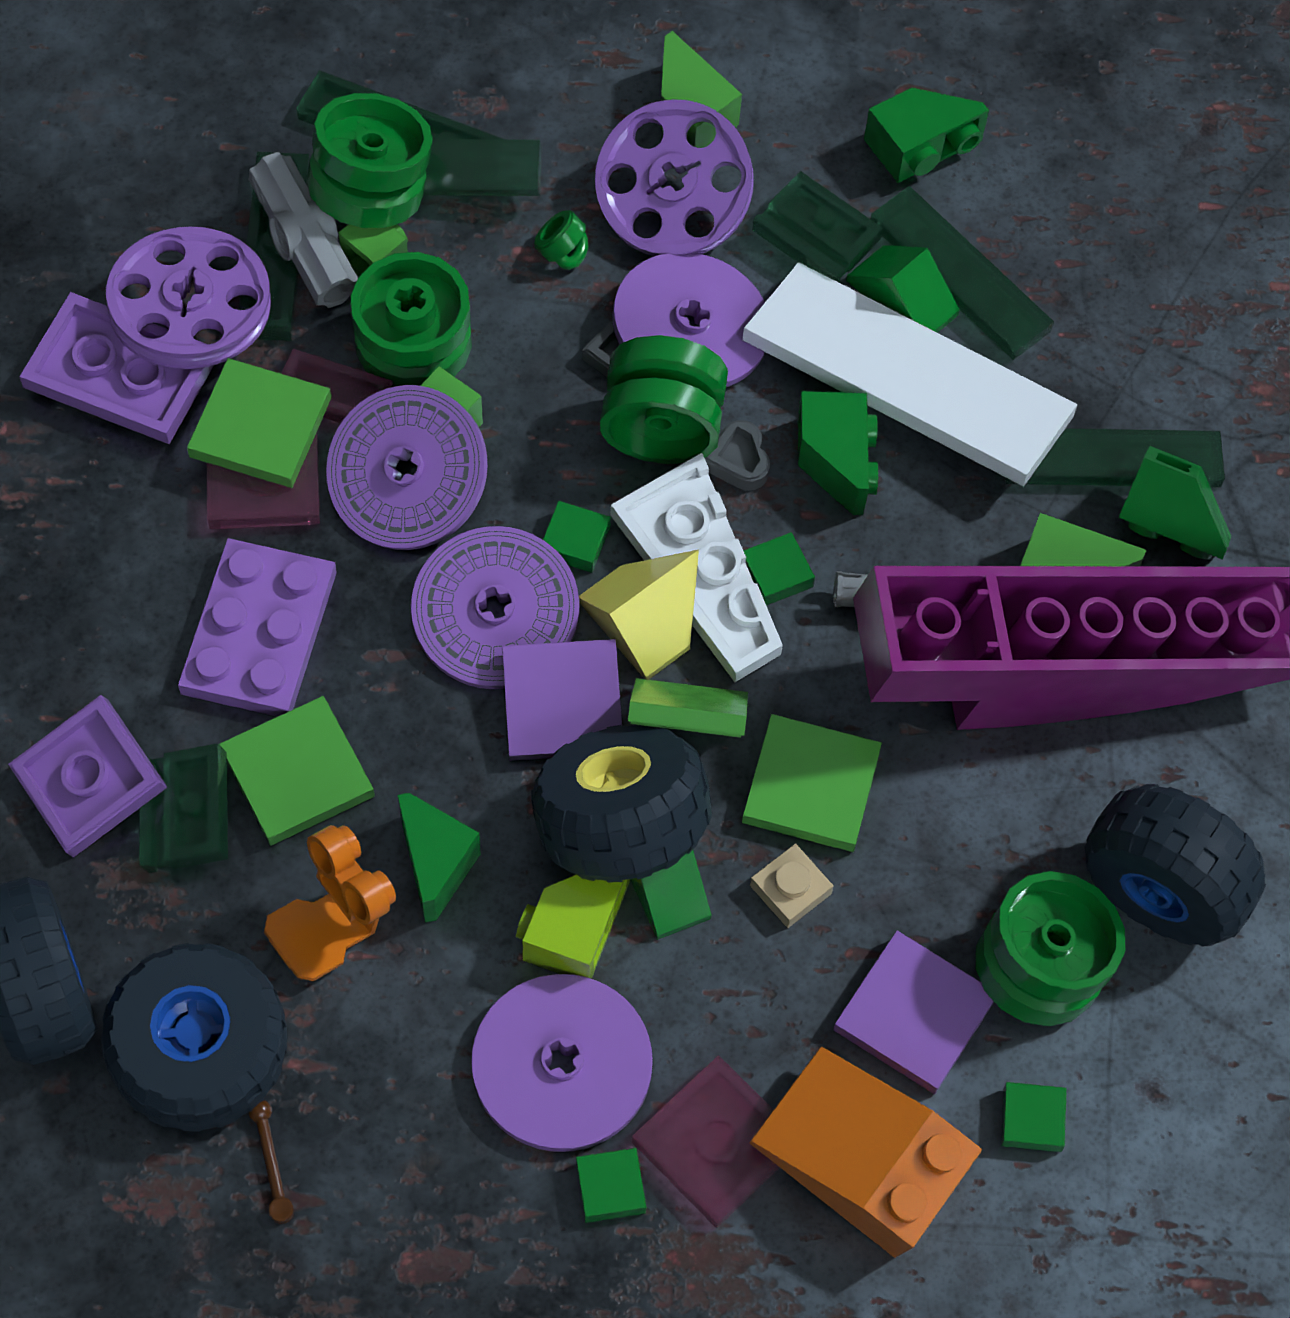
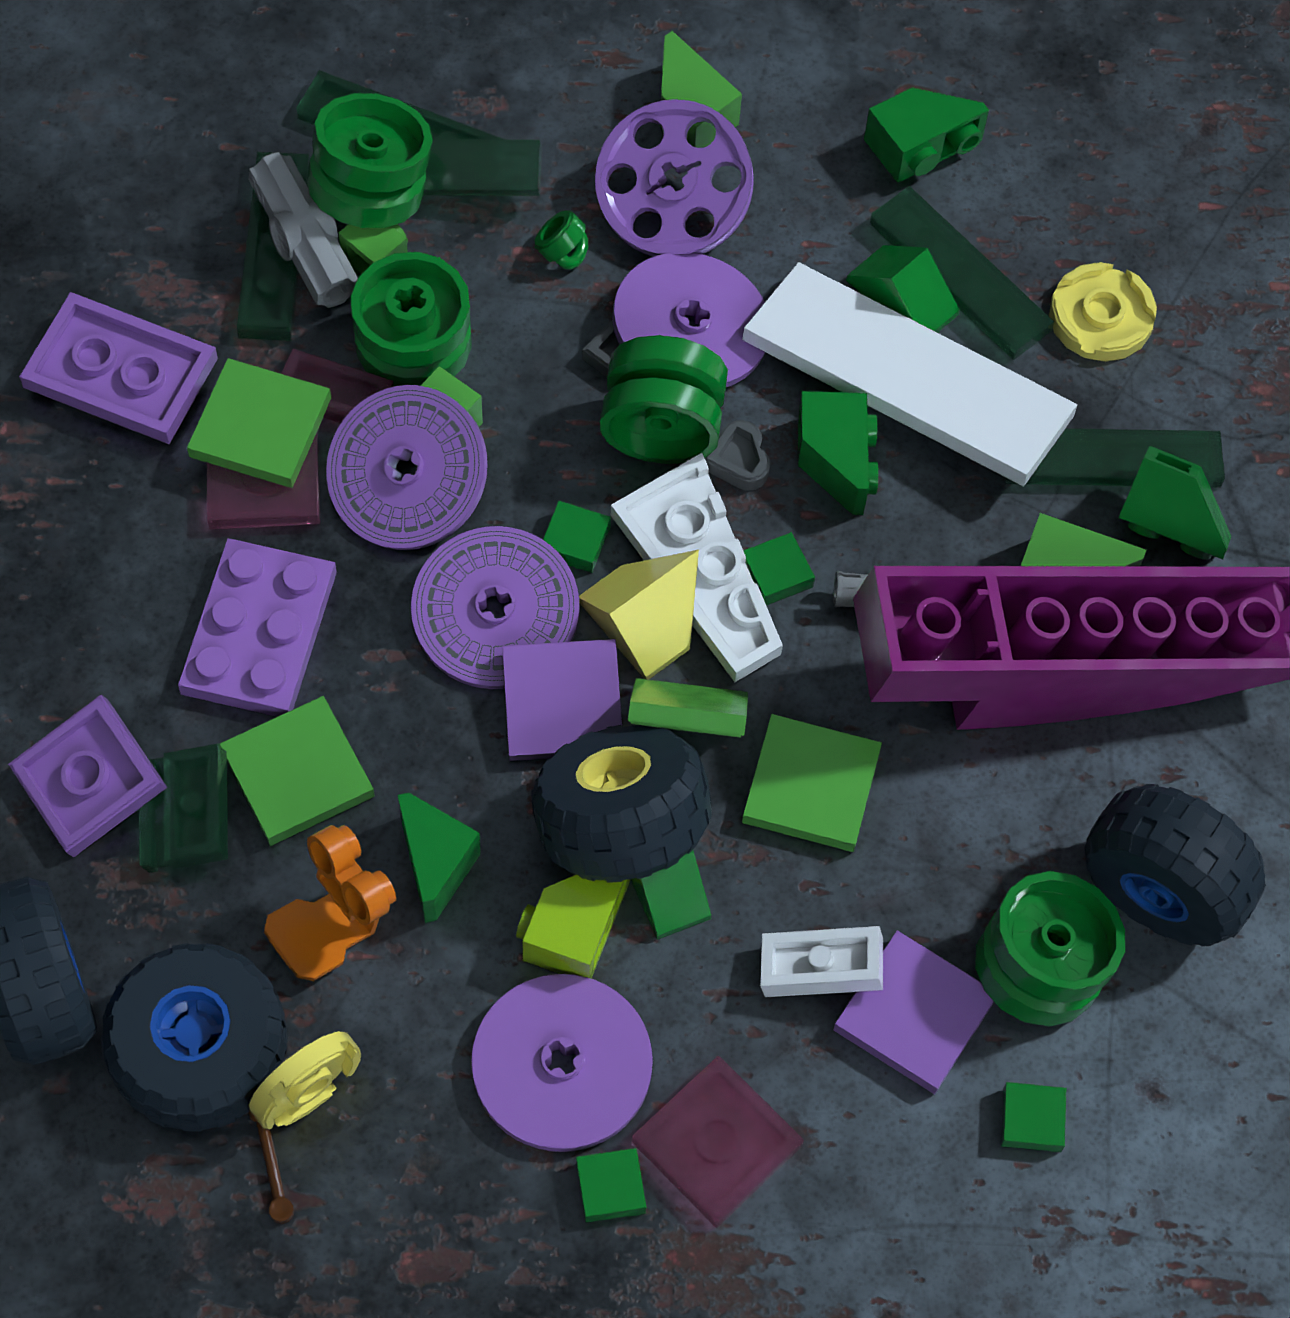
medium lavender wedge [106,227,271,369] -> none
orange slope [749,1046,983,1258] -> none
tan plate [750,843,834,928] -> none
clear green plate [752,171,883,282] -> none
none -> light yellow tile [249,1031,361,1129]
none -> white plate [760,926,883,997]
none -> light yellow tile [1049,262,1157,362]

